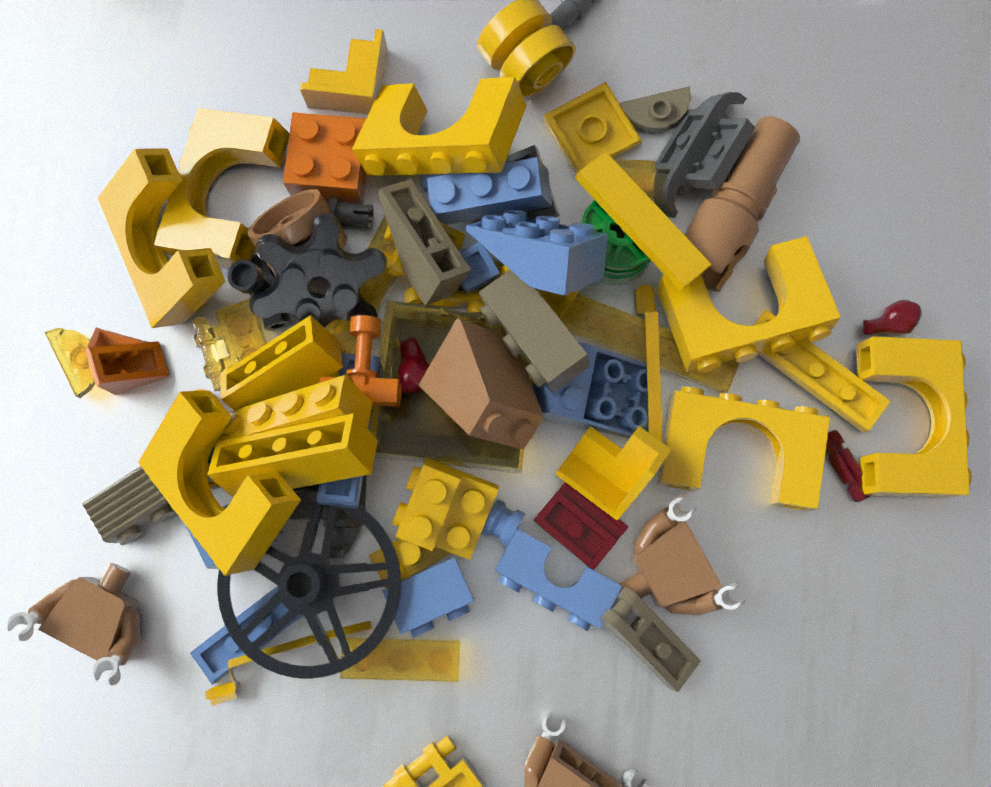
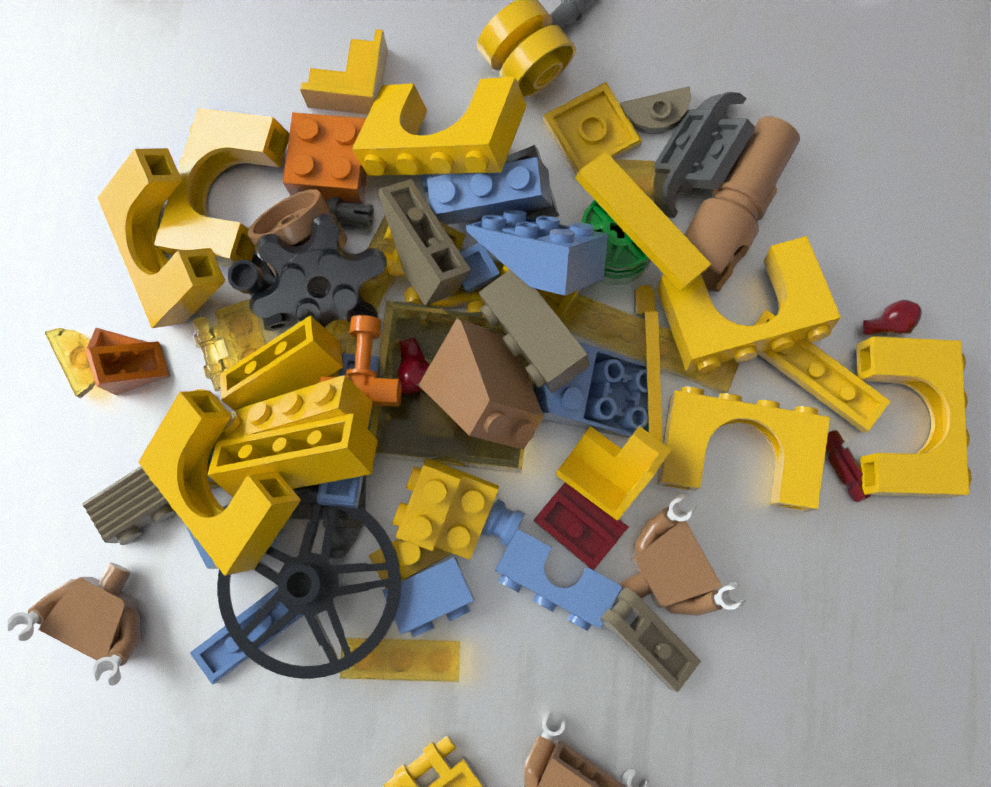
yellow piece [205,621,372,706] -> none

